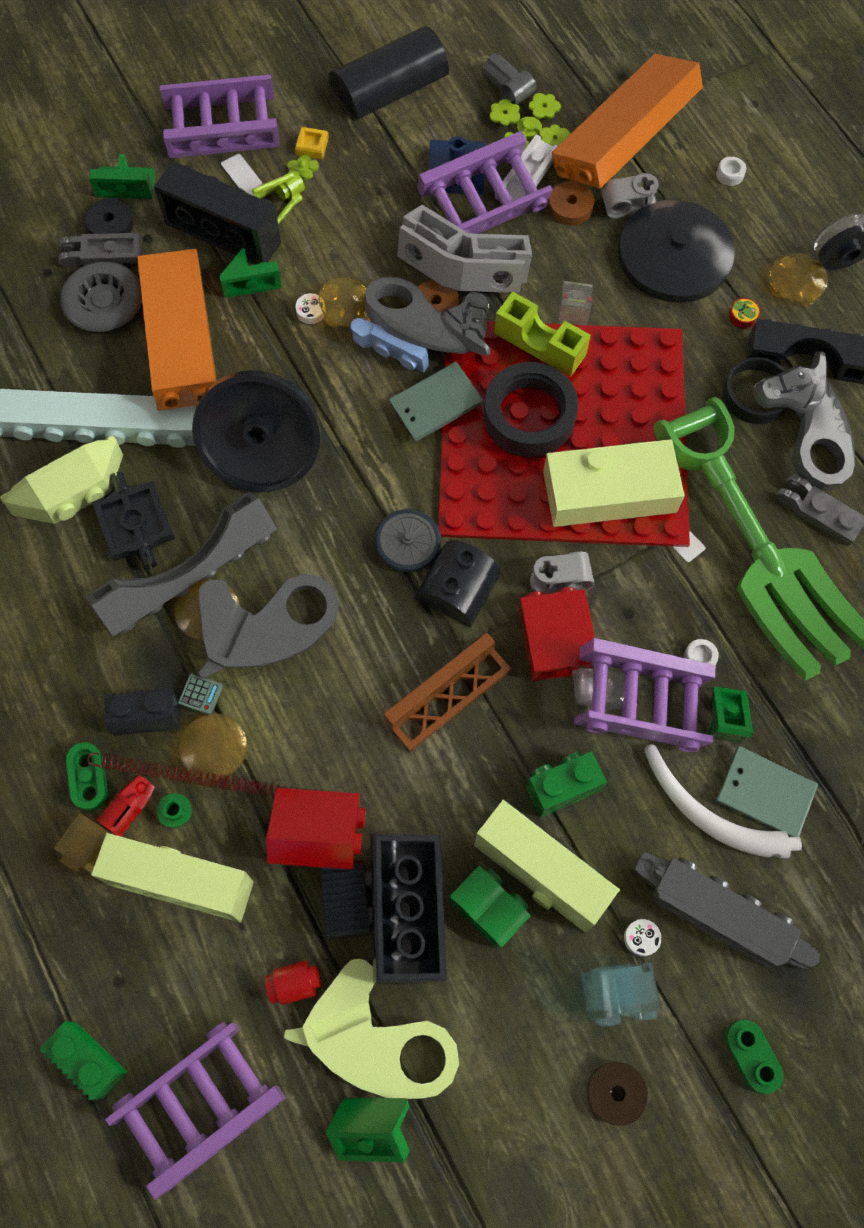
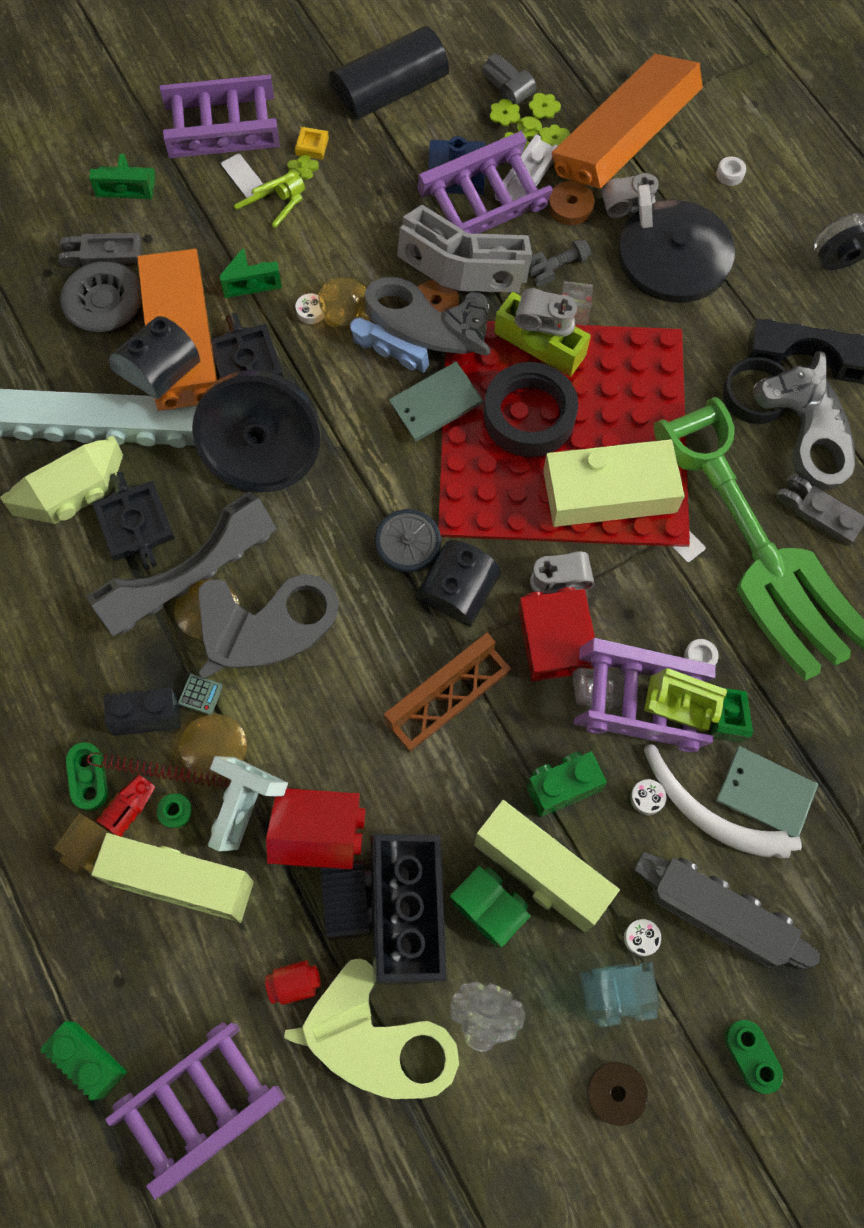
black piece [85,198,134,234] -> none
black brick [154,161,281,265] -> none
green panel [326,1098,410,1163] -> none
tile [729,298,760,329] -> none
clear yellow dish [769,253,828,305] -> none
none -> black brick [109,316,200,400]
none -> light aqua bracket [208,756,288,851]
none -> black plate [211,313,284,379]
none -> clear plant [450,982,526,1051]
none -> light grey piece [514,288,577,337]
none -> dark grey hinge [529,239,591,287]
none -> white tile [630,779,666,815]
none -> white tile [638,184,653,228]
none -> lime hinge [644,668,727,732]

